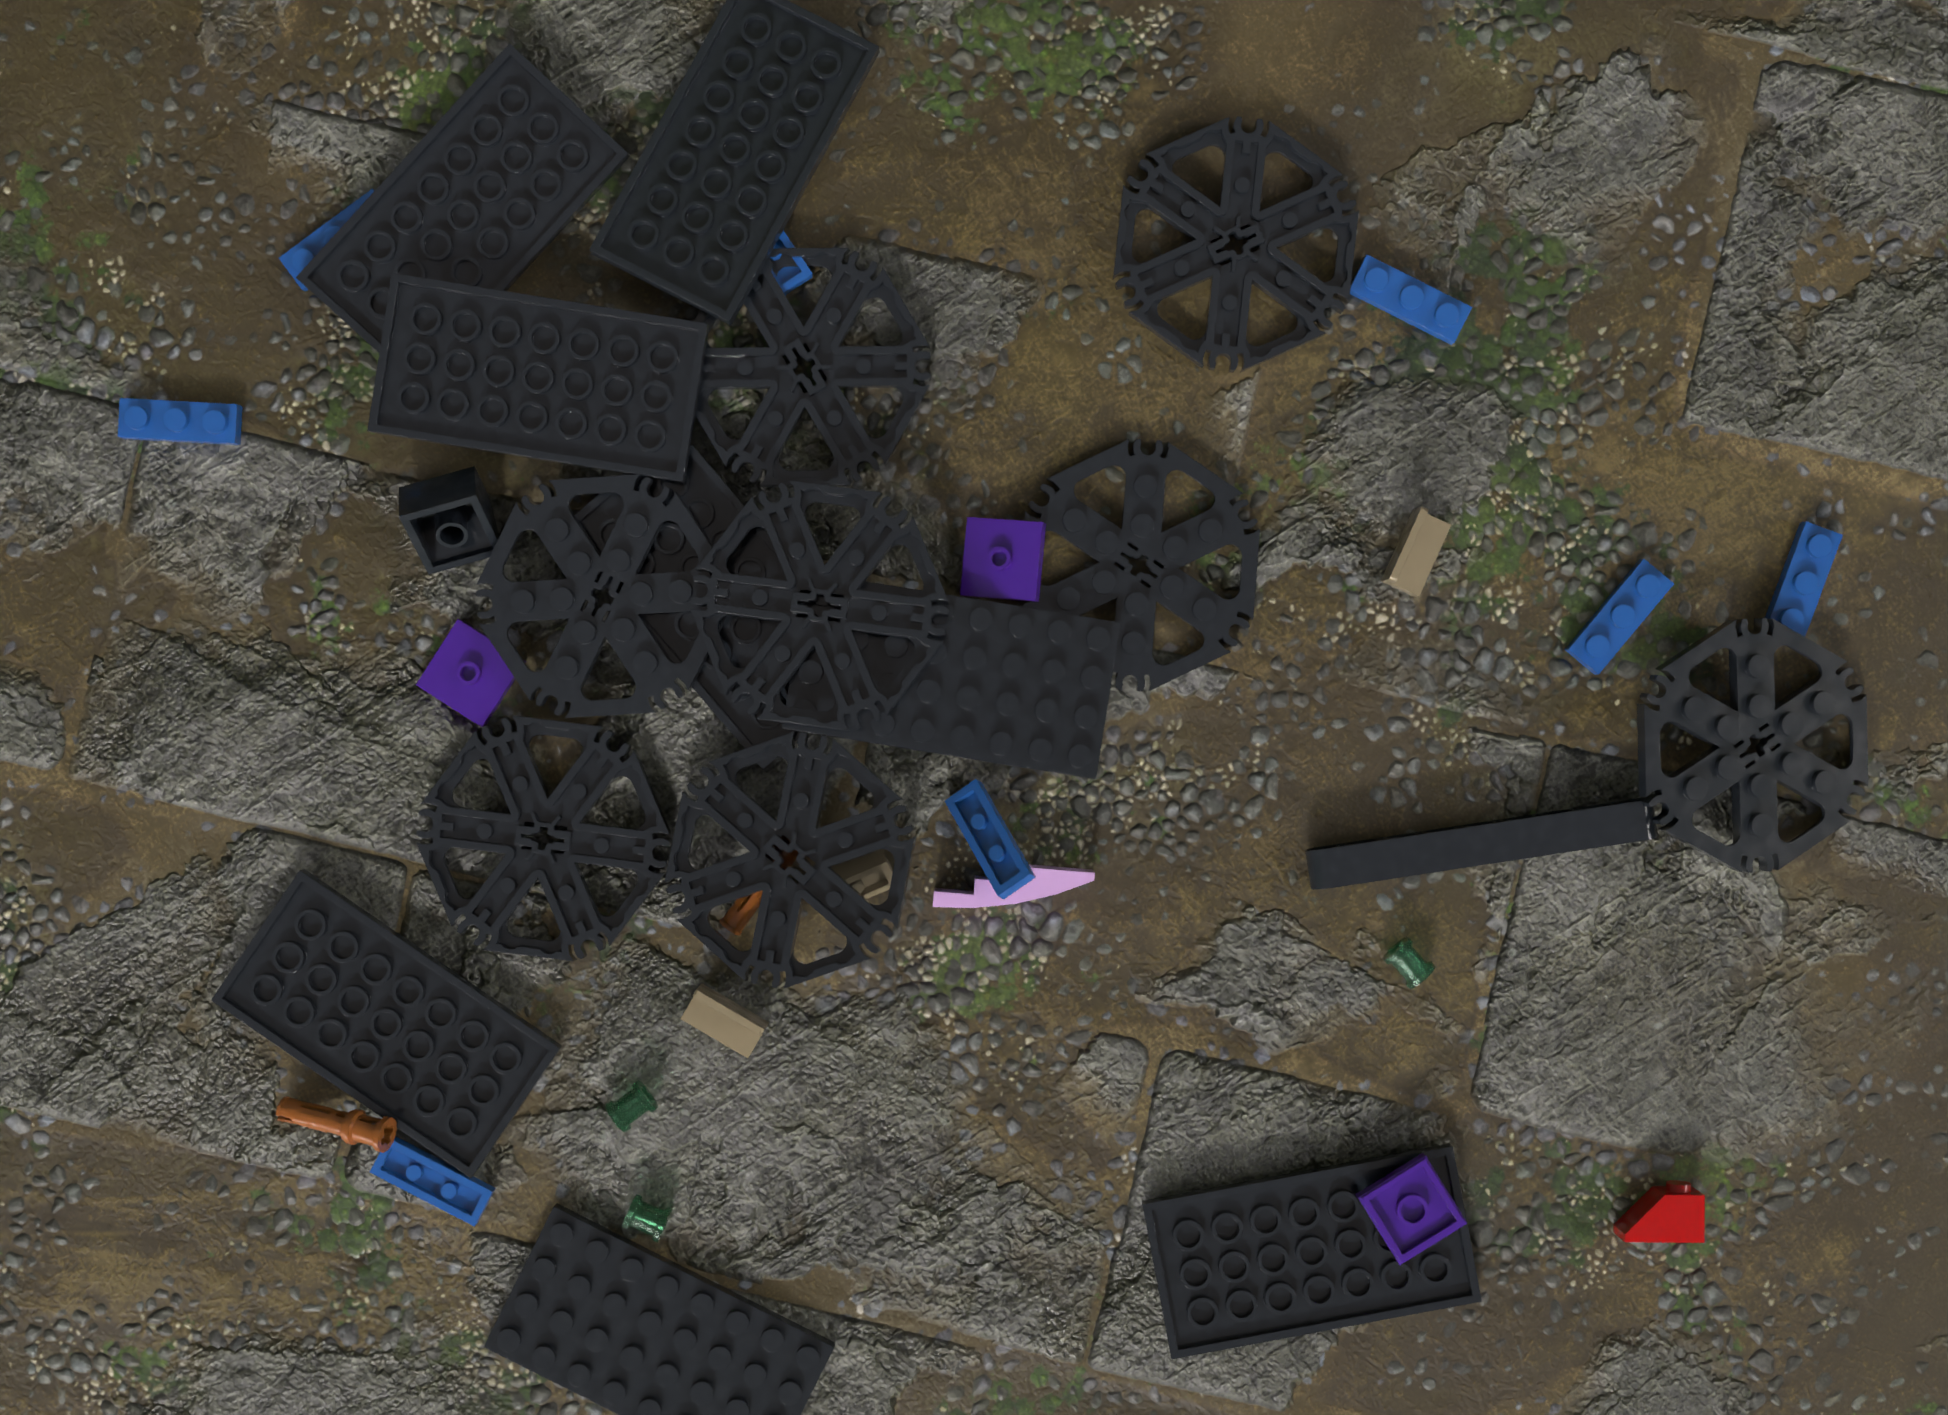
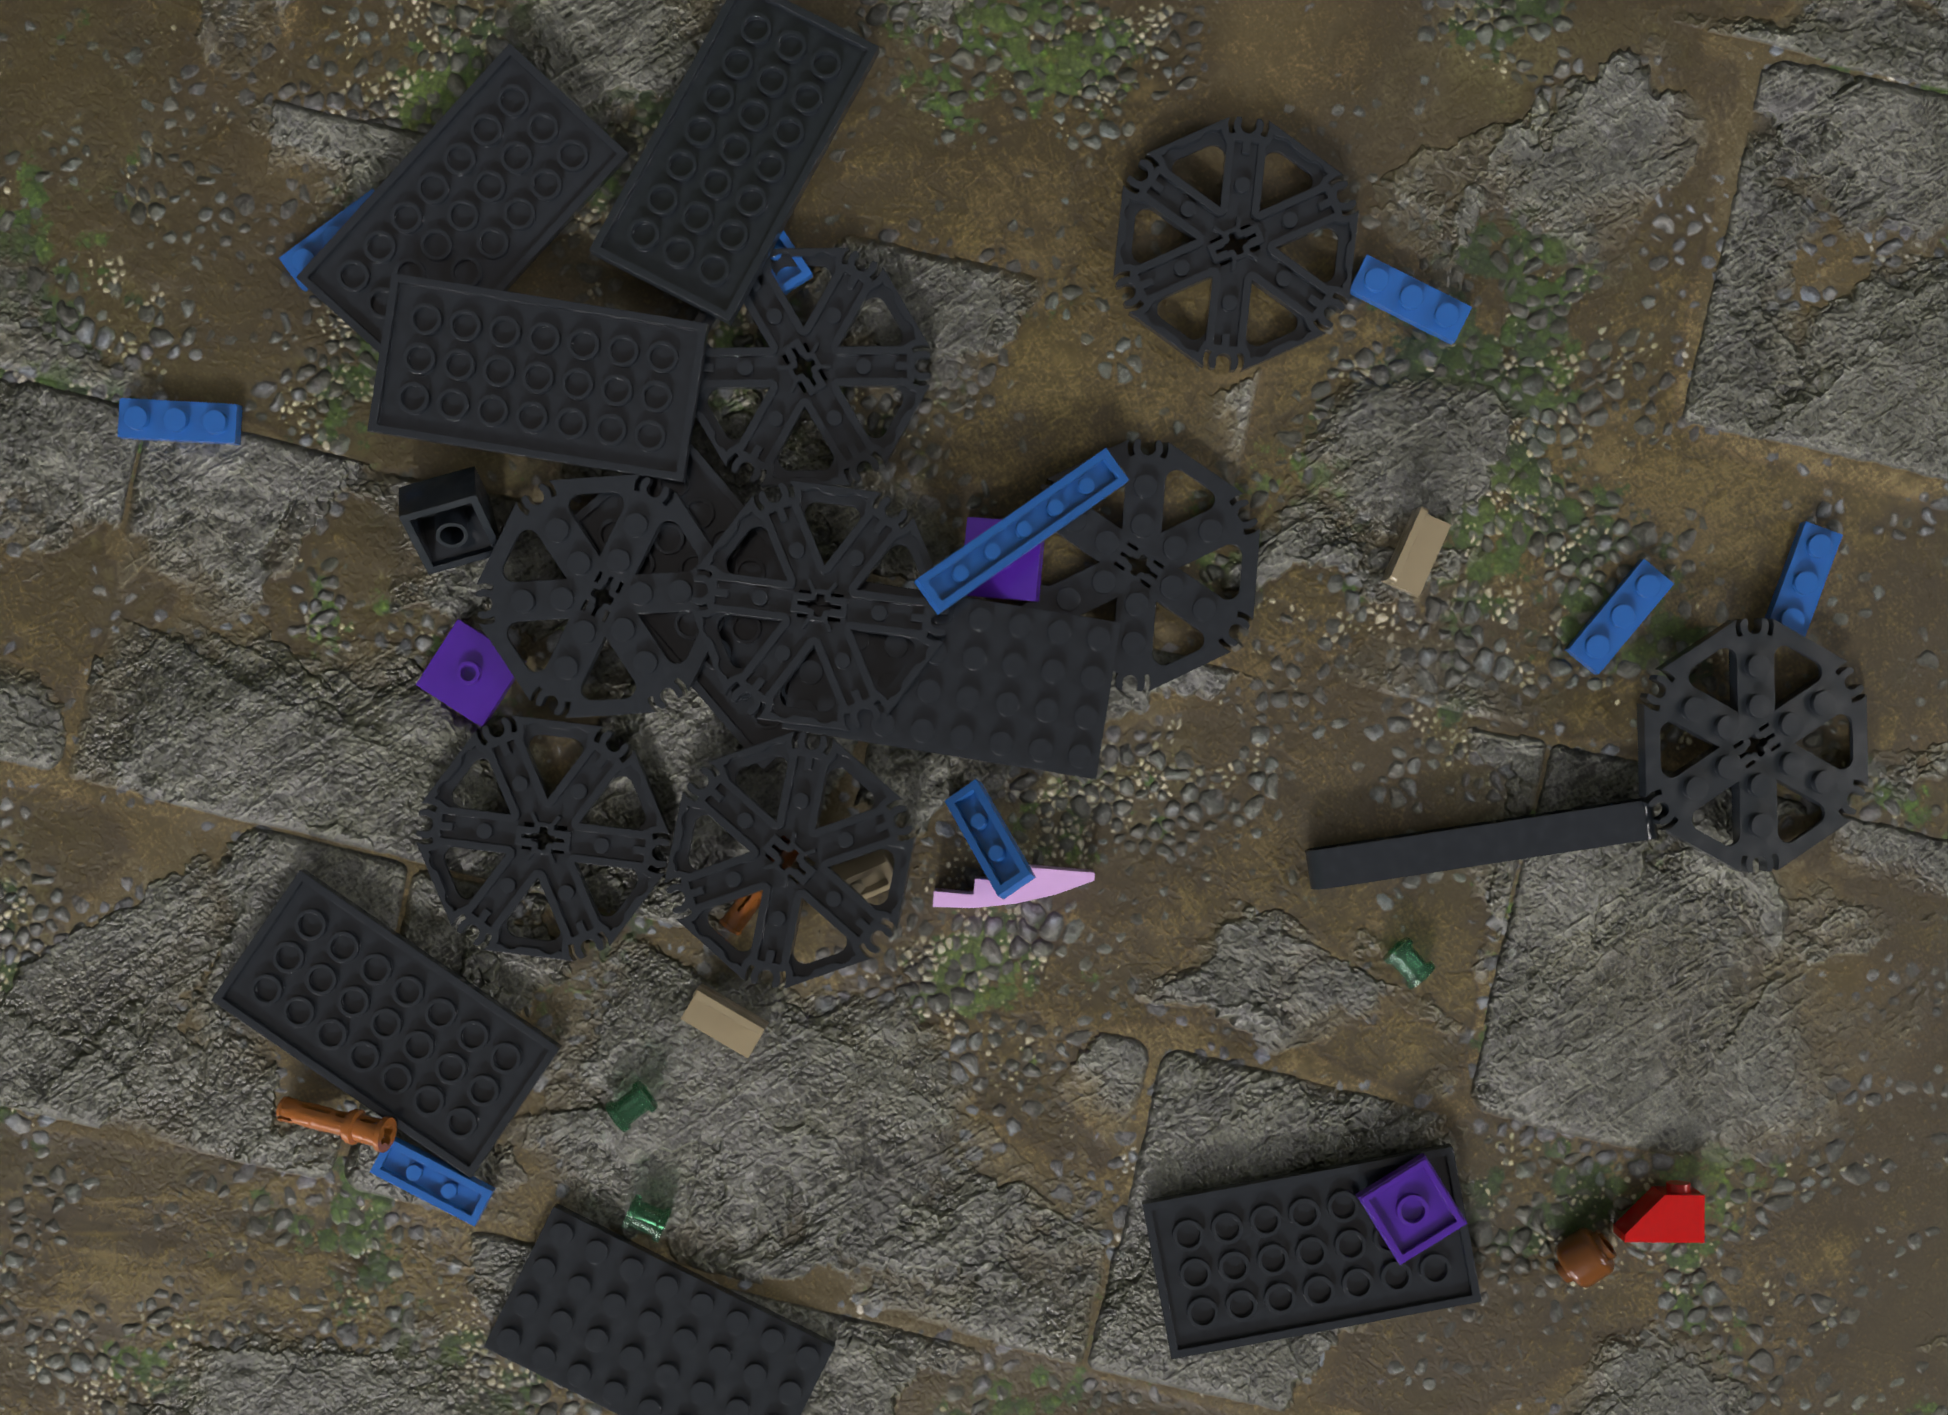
none -> blue plate [914,448,1129,615]
none -> reddish brown head [1554,1227,1617,1288]

